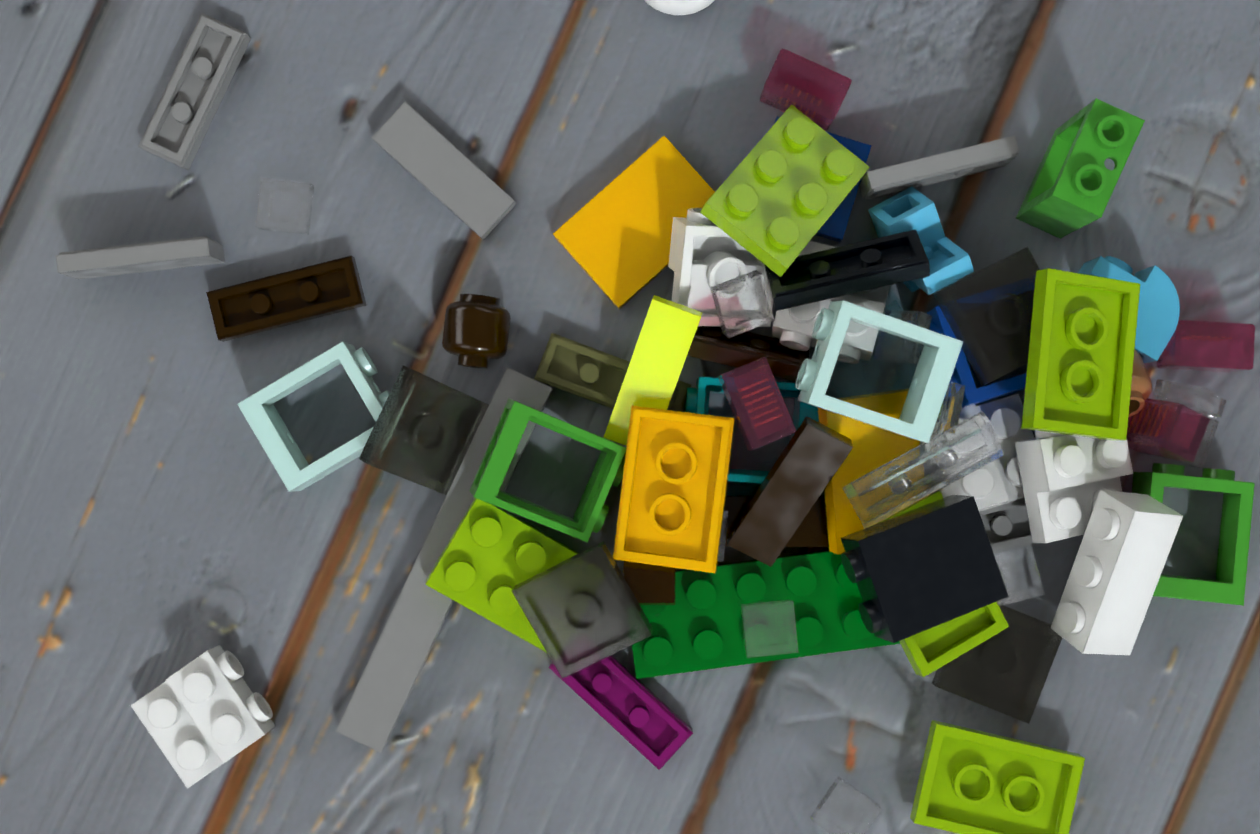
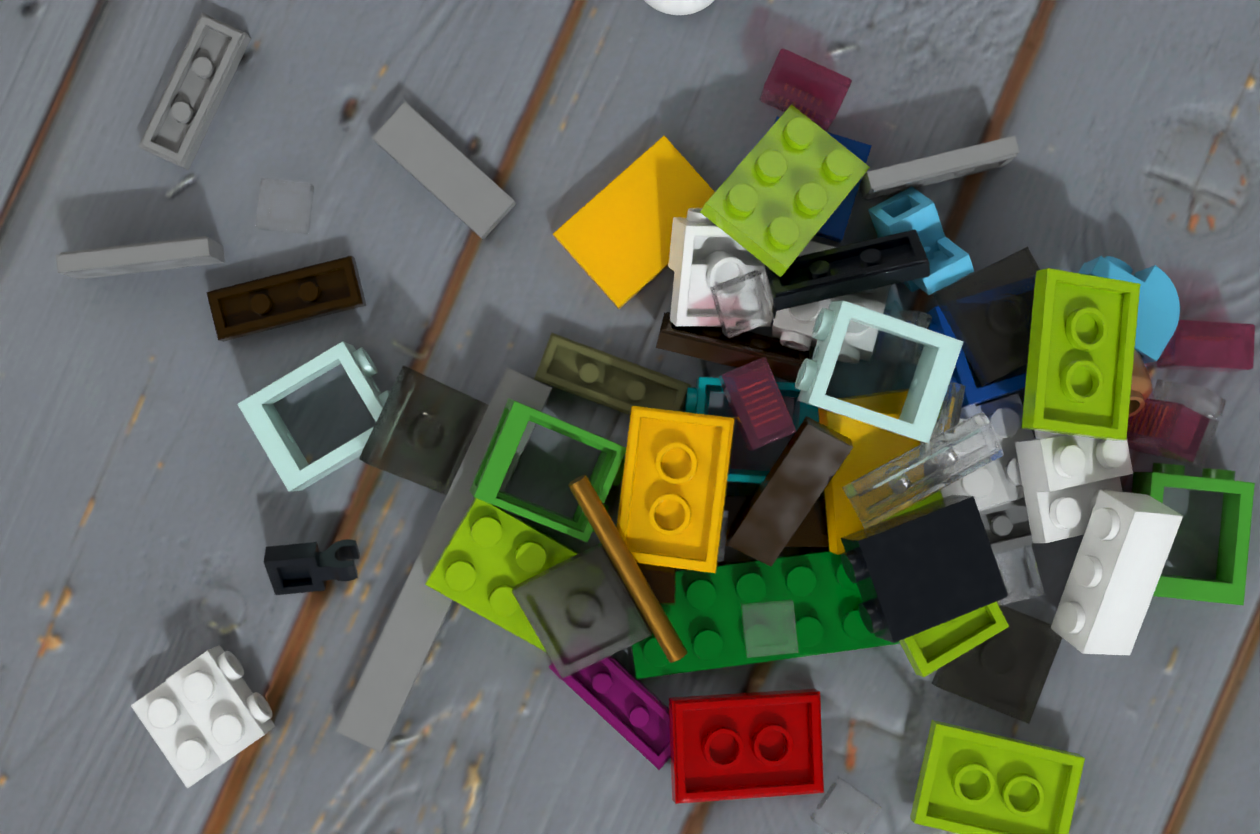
dark brown head [442,294,511,369] -> none
neon yellow tile [603,295,703,446] -> none
bright green window [1016,98,1145,239] -> none
none -> black plate [263,539,360,595]
none -> pearl gold bar [568,474,687,663]
none -> red tile [669,689,824,804]

